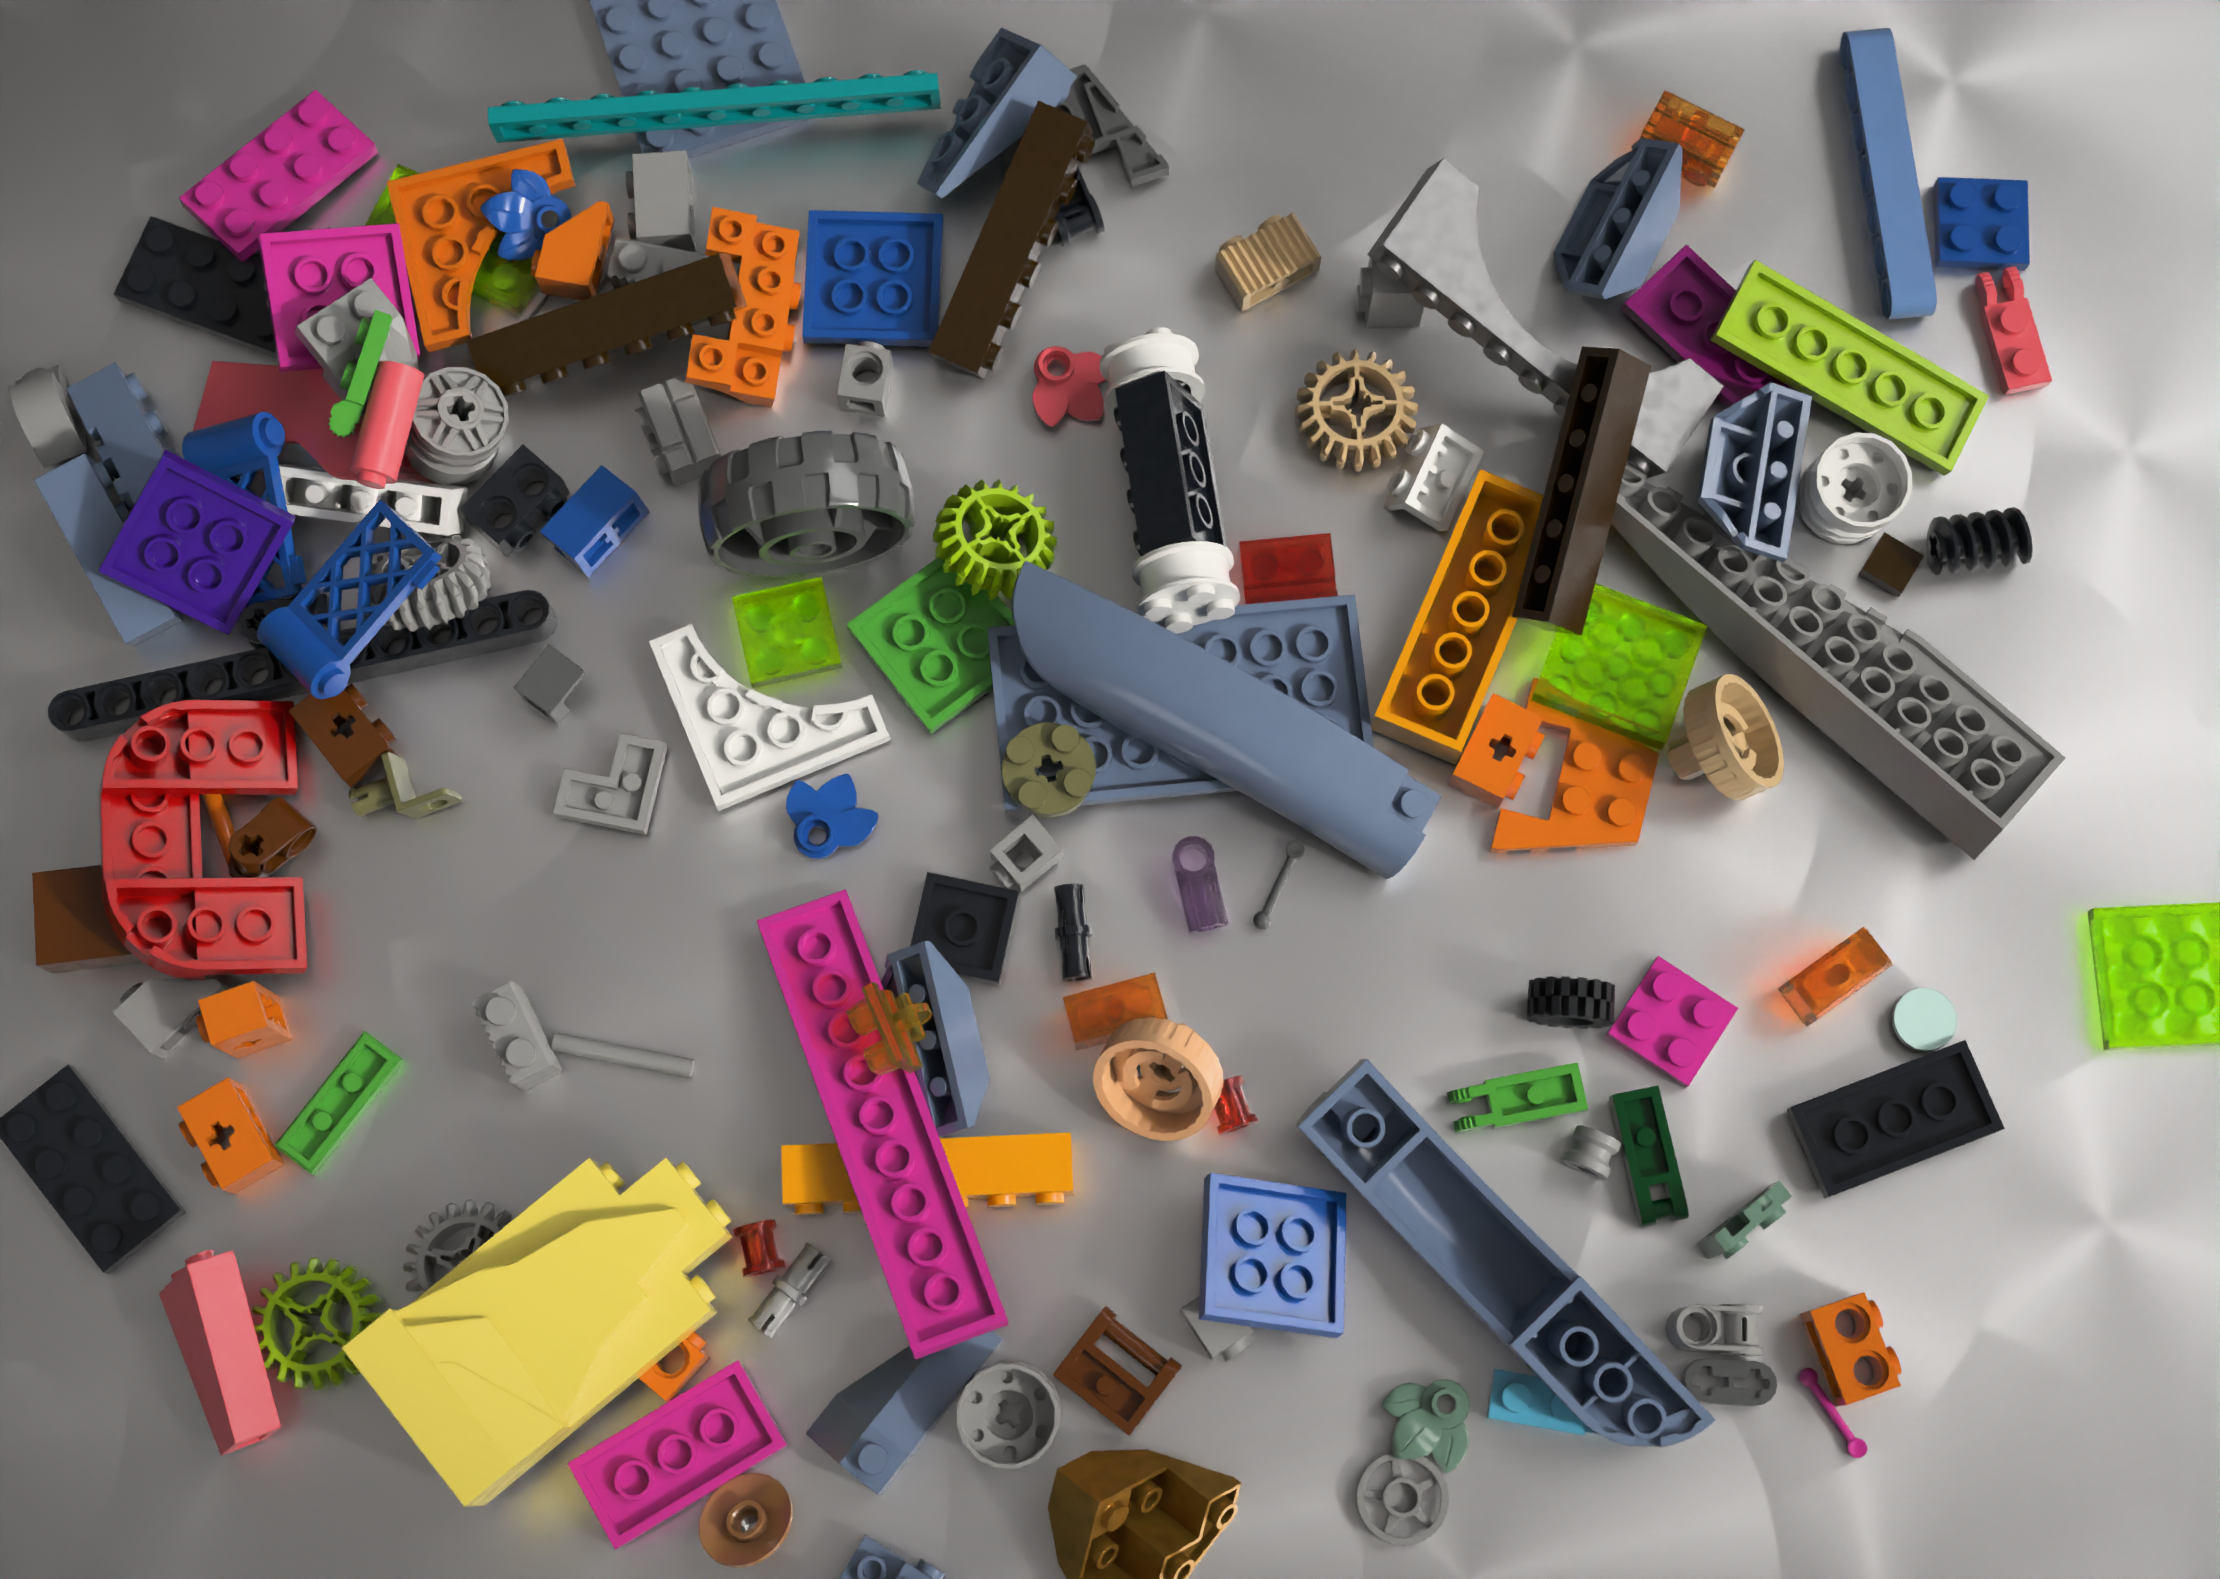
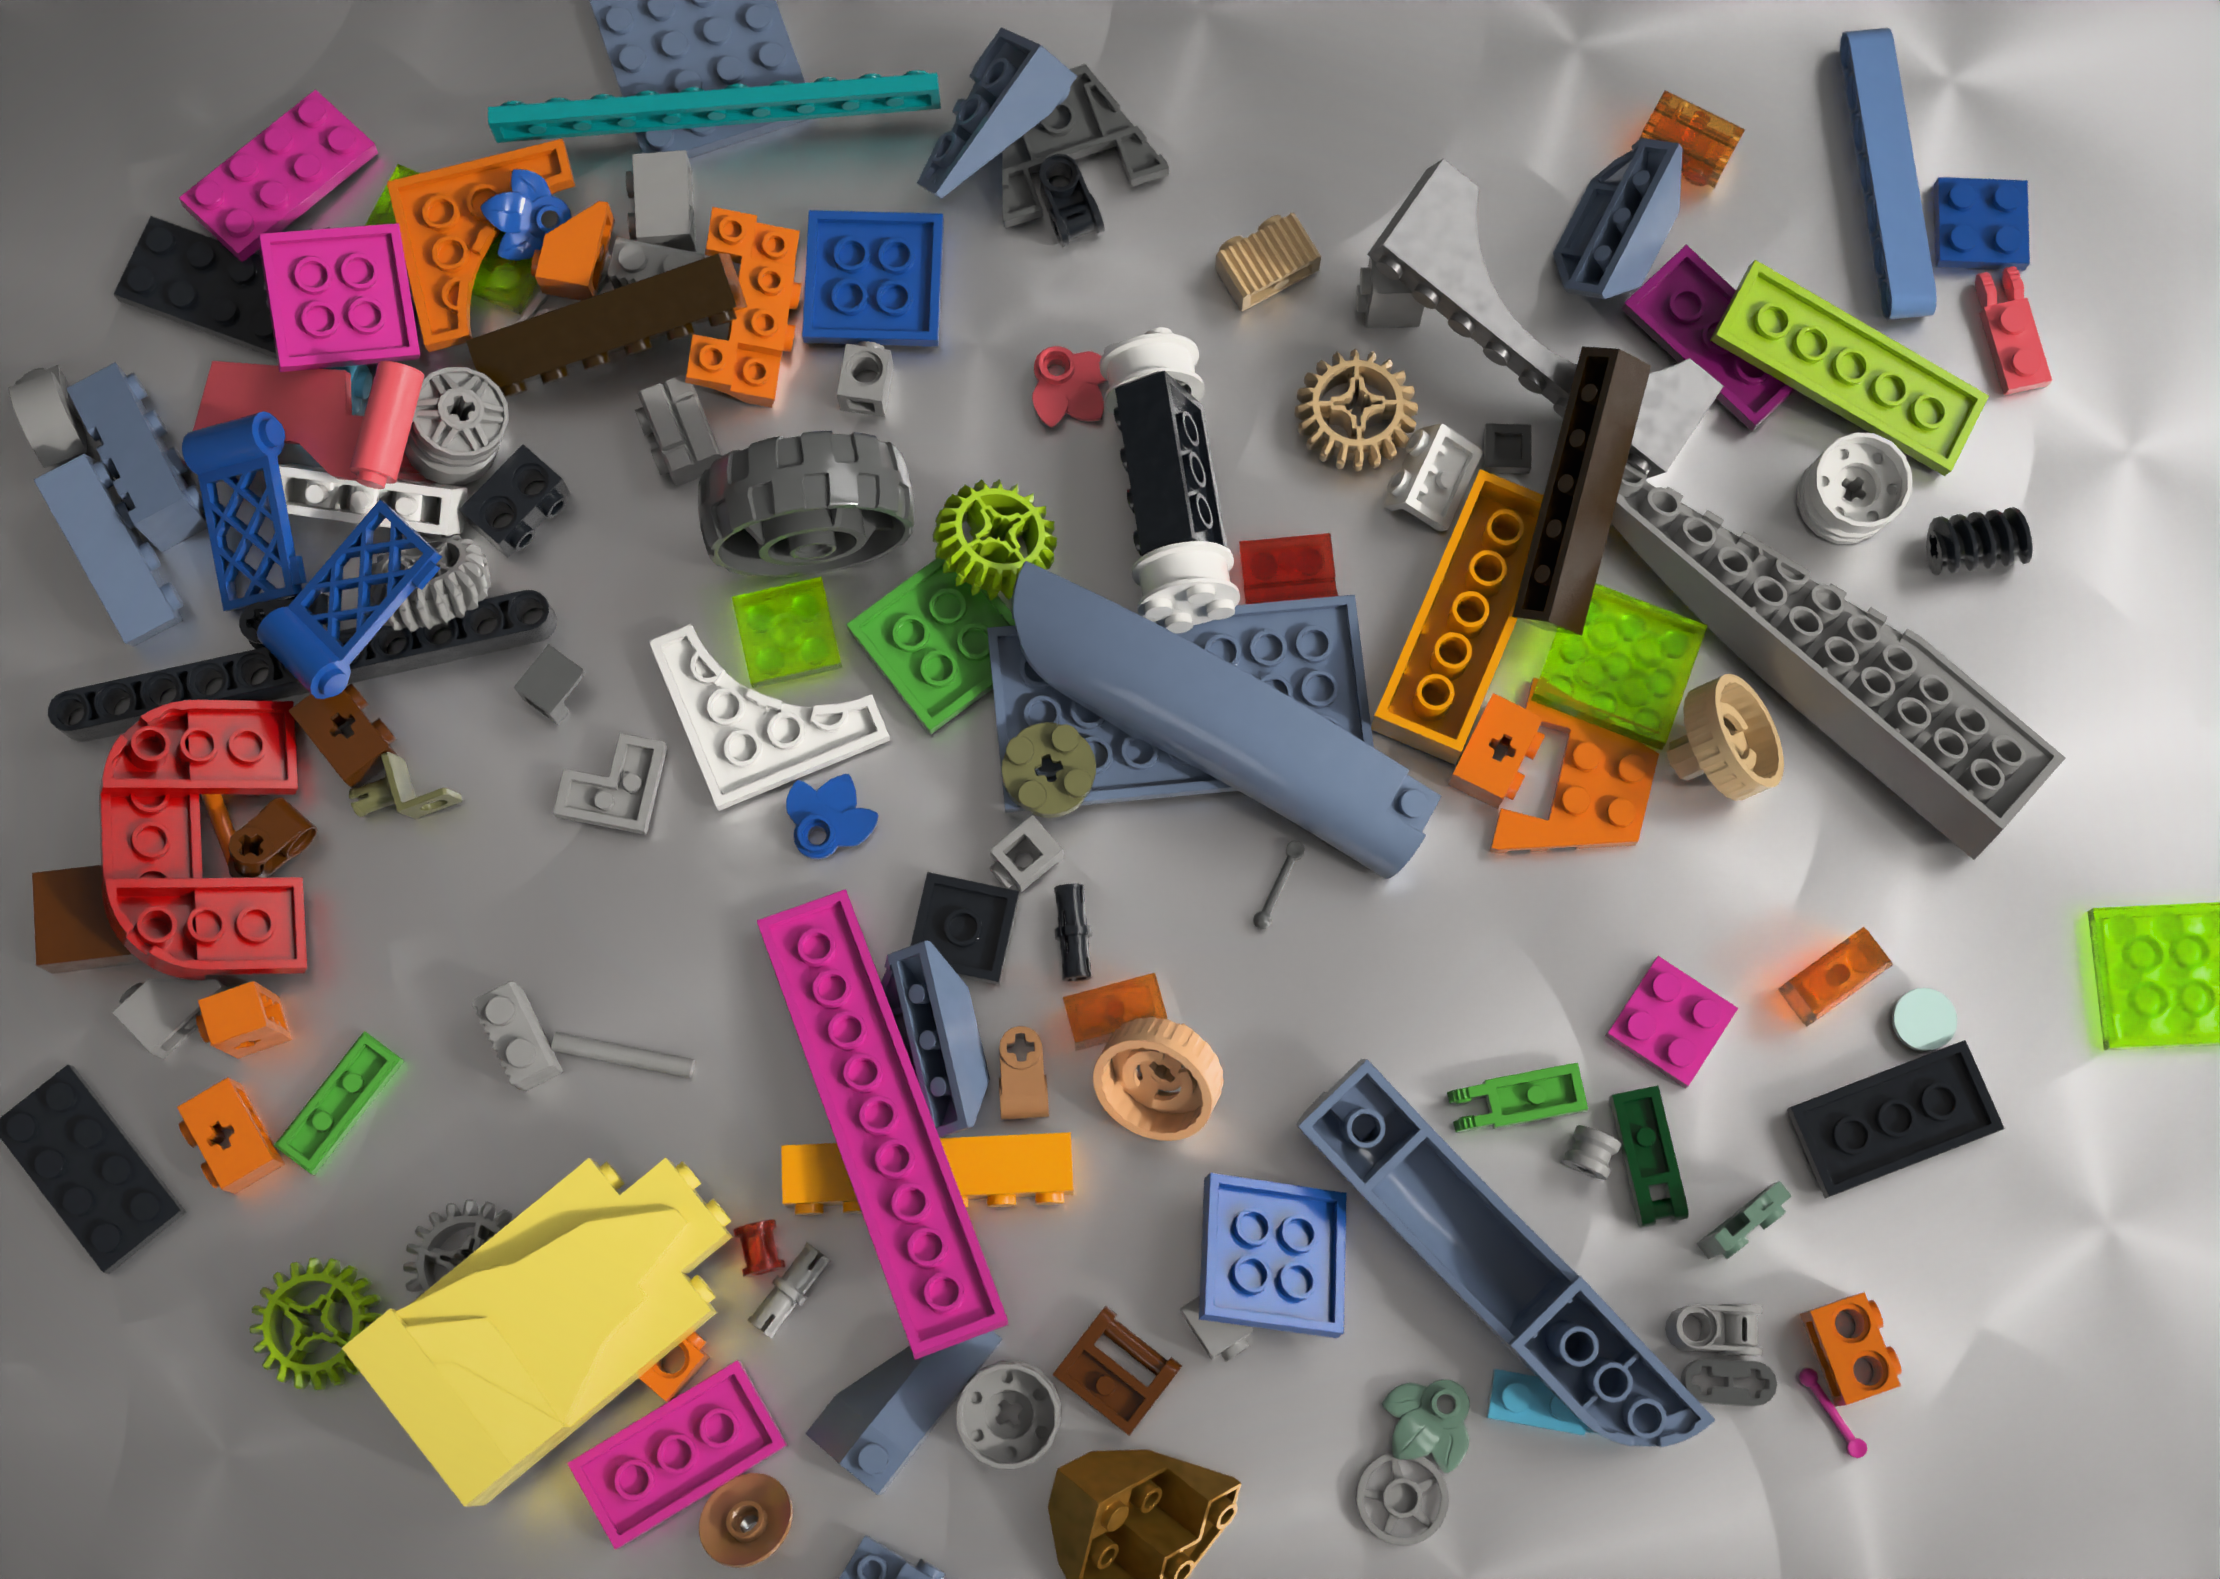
dark purple plate [98,450,295,635] -> none
coral slope [159,1250,281,1456] -> none
light grey plate [295,278,419,416] -> none
bright green hinge [328,310,393,438] -> none
blue hinge [540,465,650,578] -> none
clear yellow hips [846,981,932,1076] -> none
dark brown brick [928,101,1095,380] -> none
clear purple piece [1172,836,1229,934] -> none
clear red bush [1214,1075,1258,1135] -> none
black tyre [1527,976,1615,1029] -> none
sand blue wedge [1697,382,1812,562] -> none
dark brown tile [1859,532,1924,597] -> none
none -> medium nougat piece [999,1026,1049,1120]
none -> dark grey plate [1484,423,1531,474]

